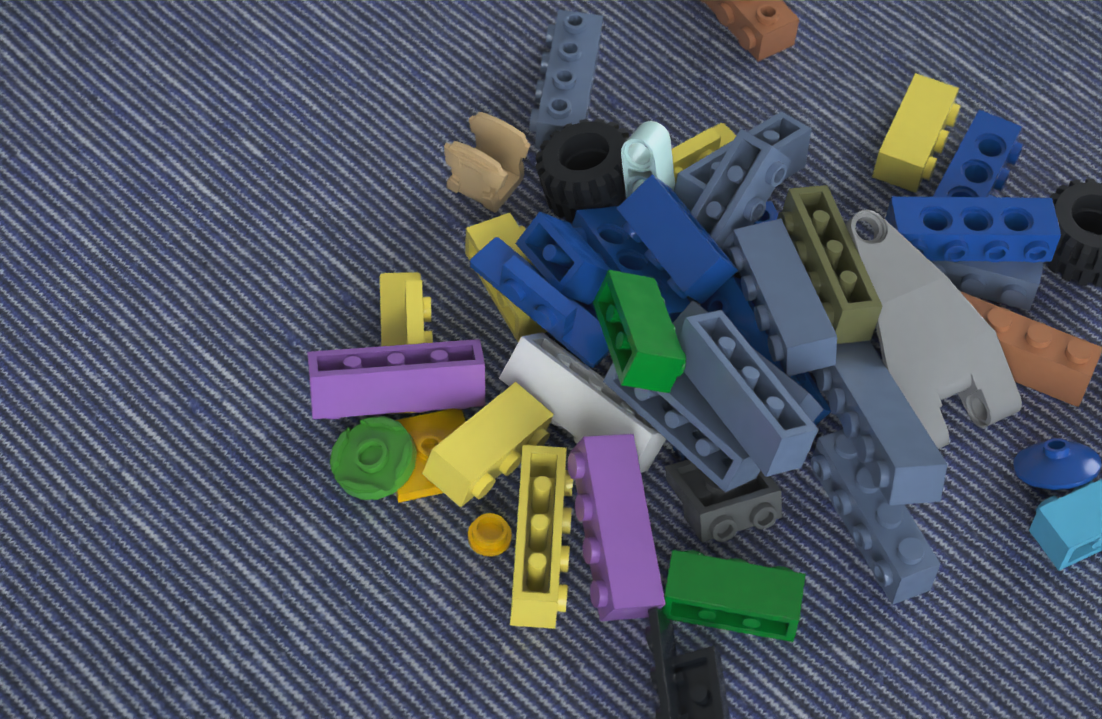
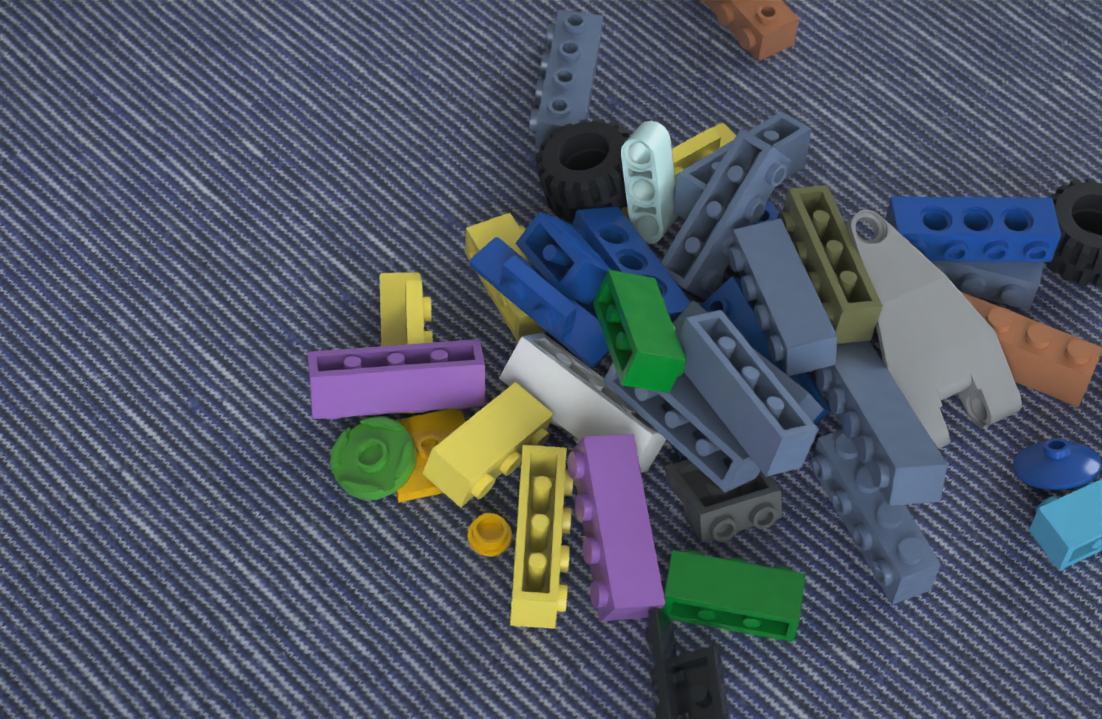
tan piece [444,112,531,213] -> none
blue brick [616,174,738,304] -> none
light yellow brick [872,73,961,193] -> none
blue brick [933,109,1024,197] -> none

